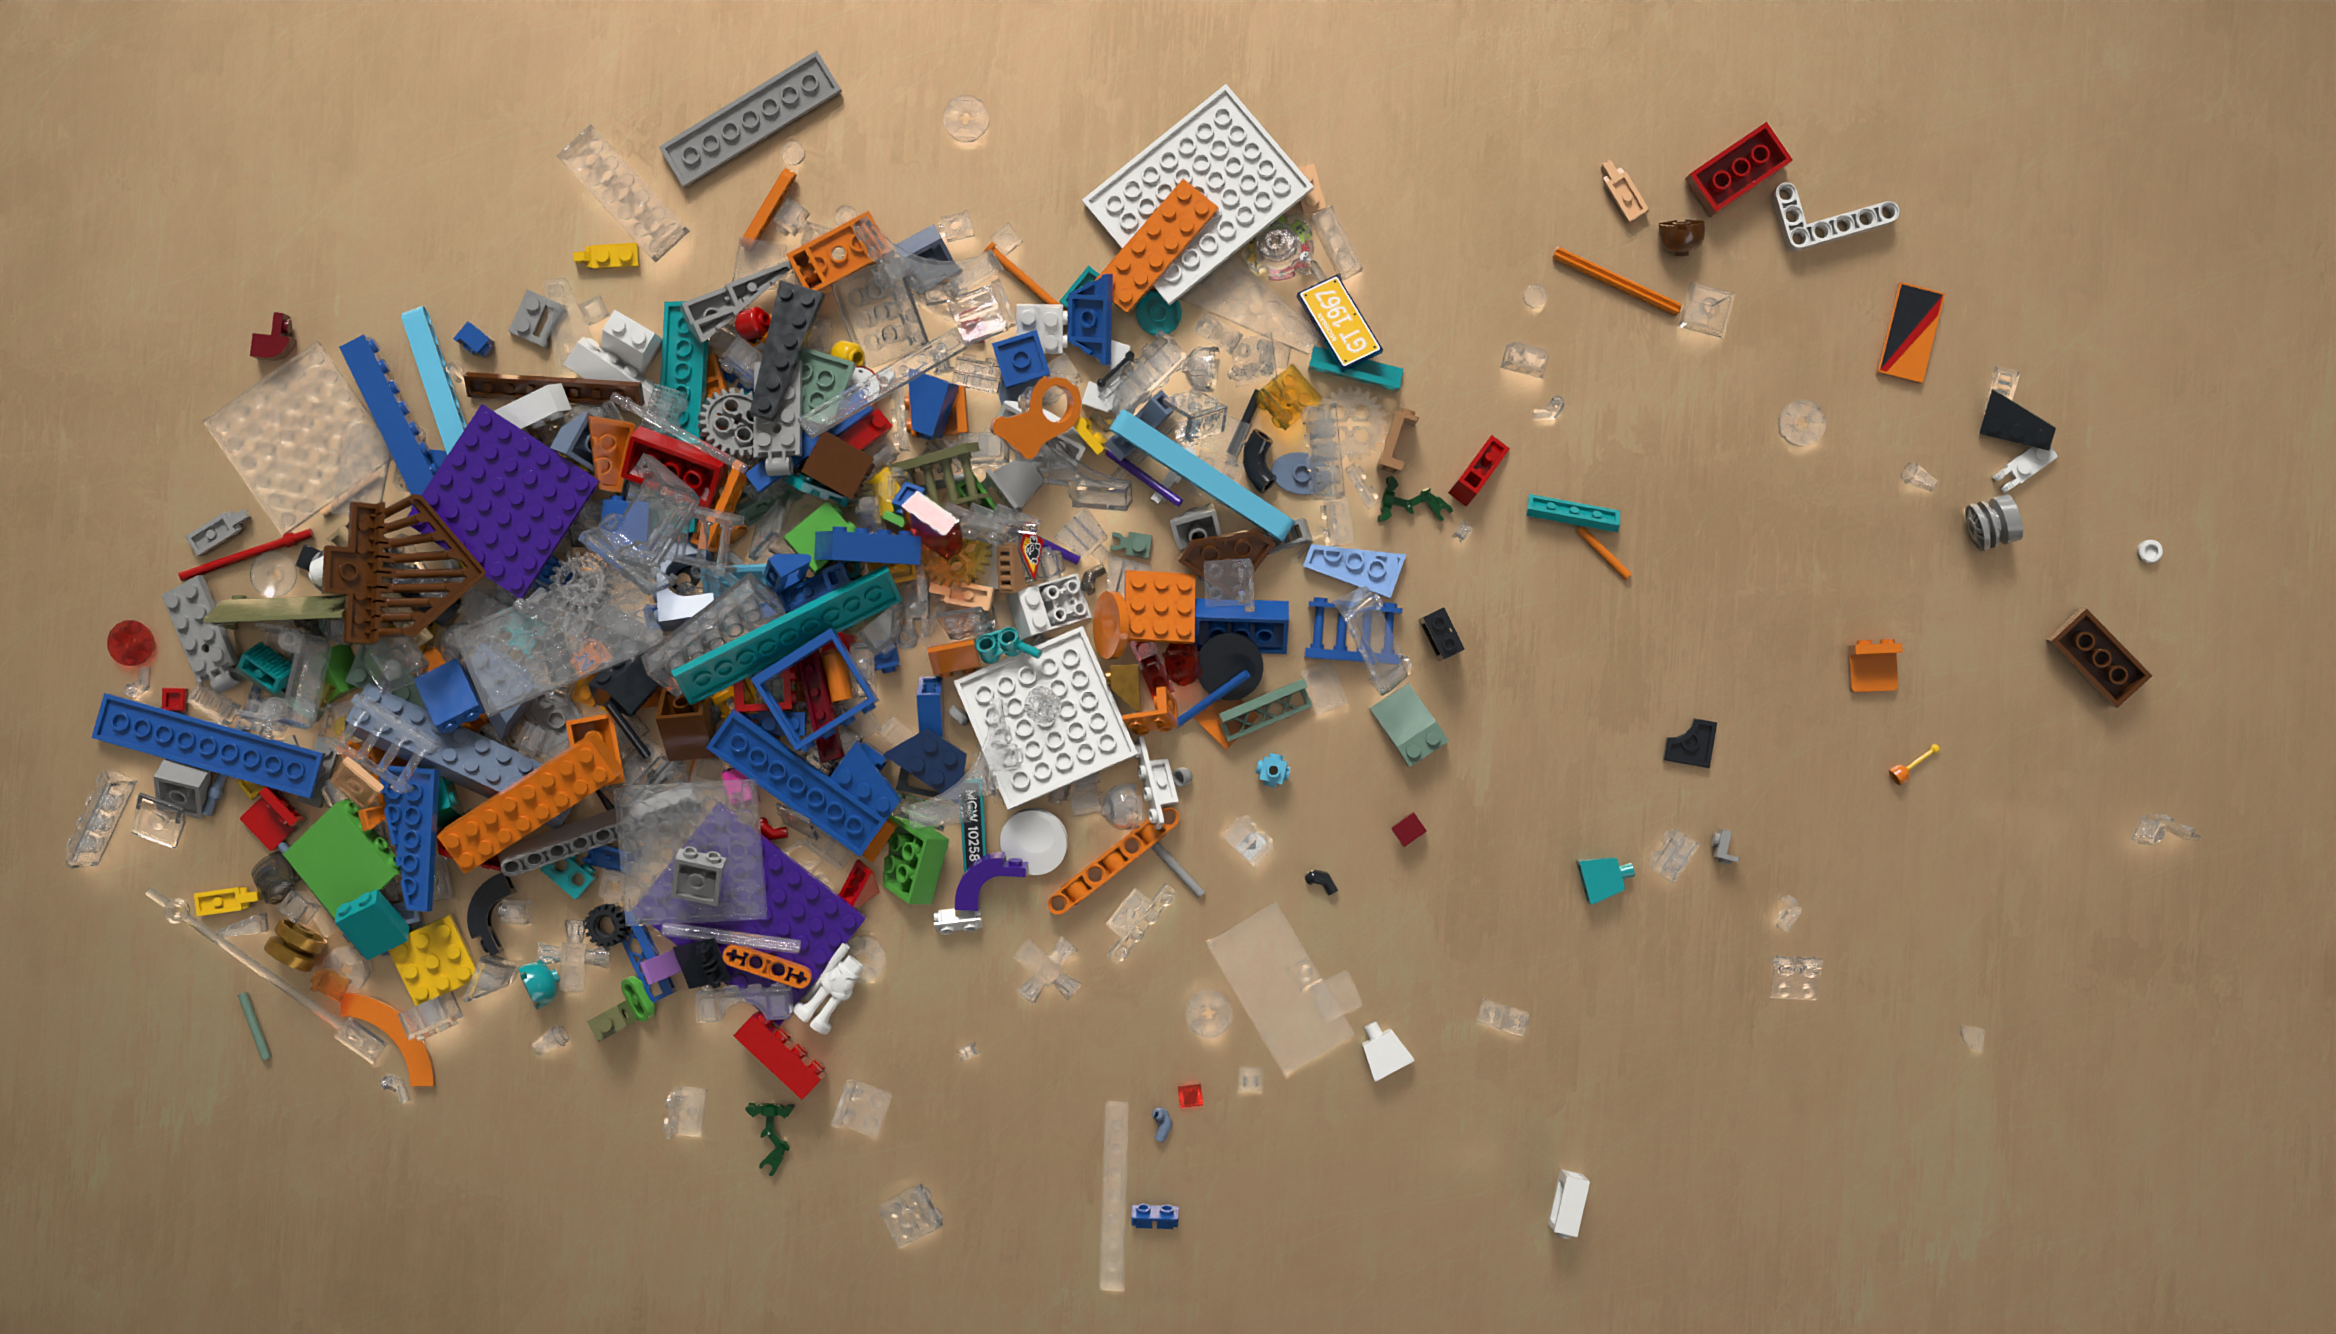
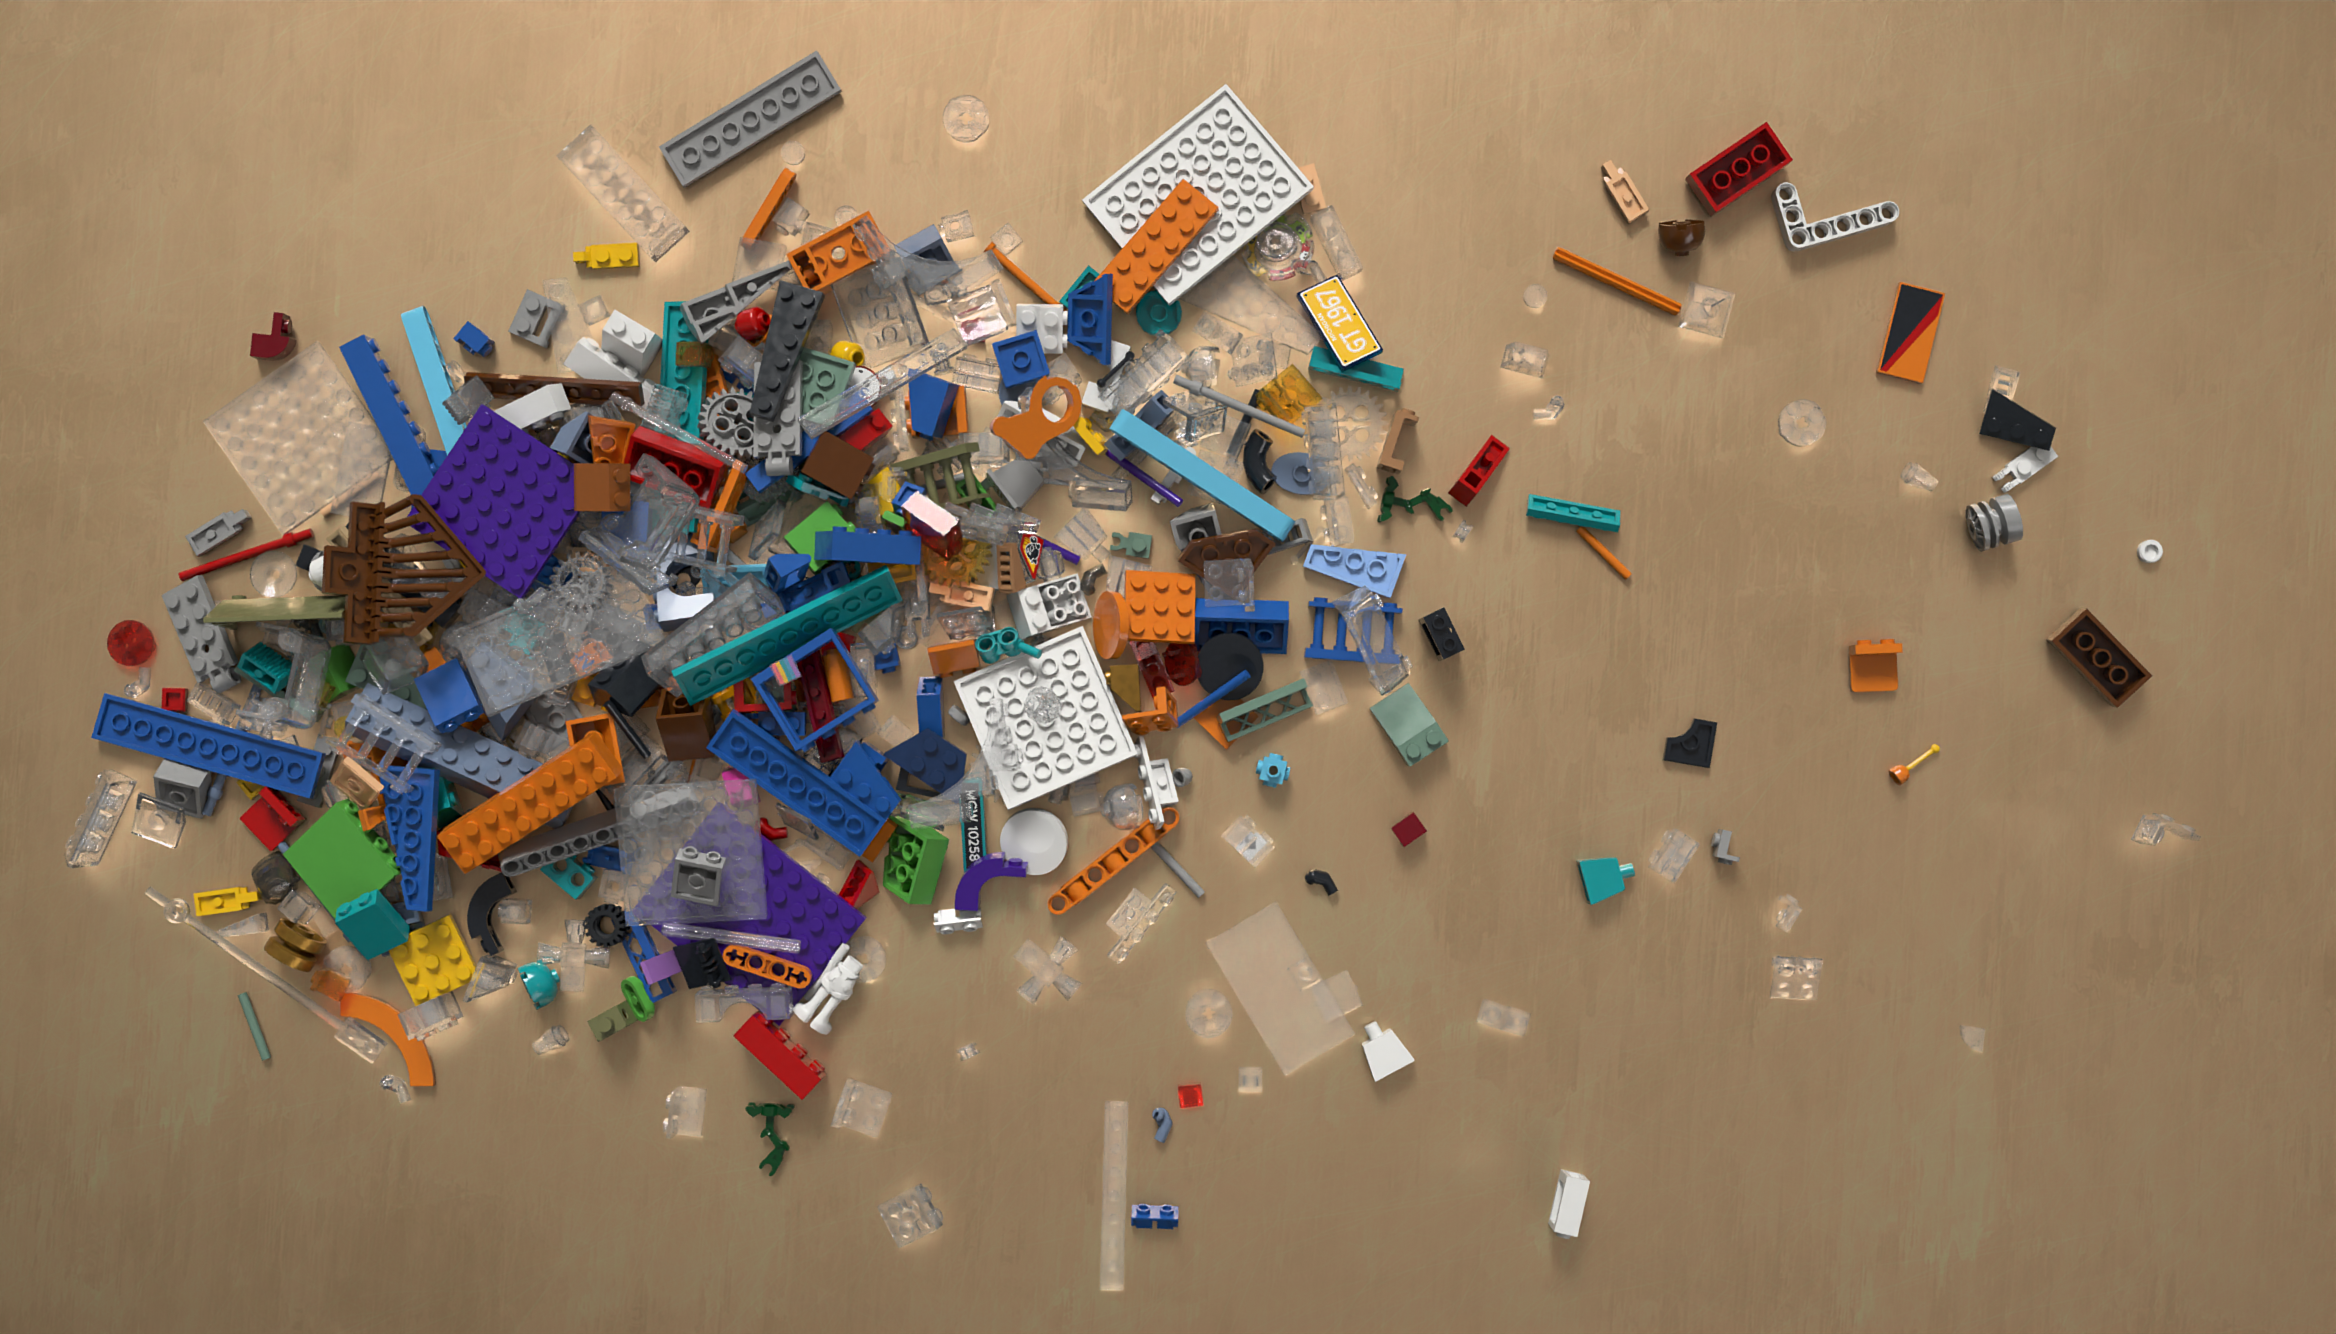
none -> clear brick [442,375,494,425]
none -> dark orange slope [574,463,630,511]
none -> clear orange bracket [675,341,714,369]
none -> clear tile [769,654,802,686]
none -> light grey bar [1173,375,1306,438]

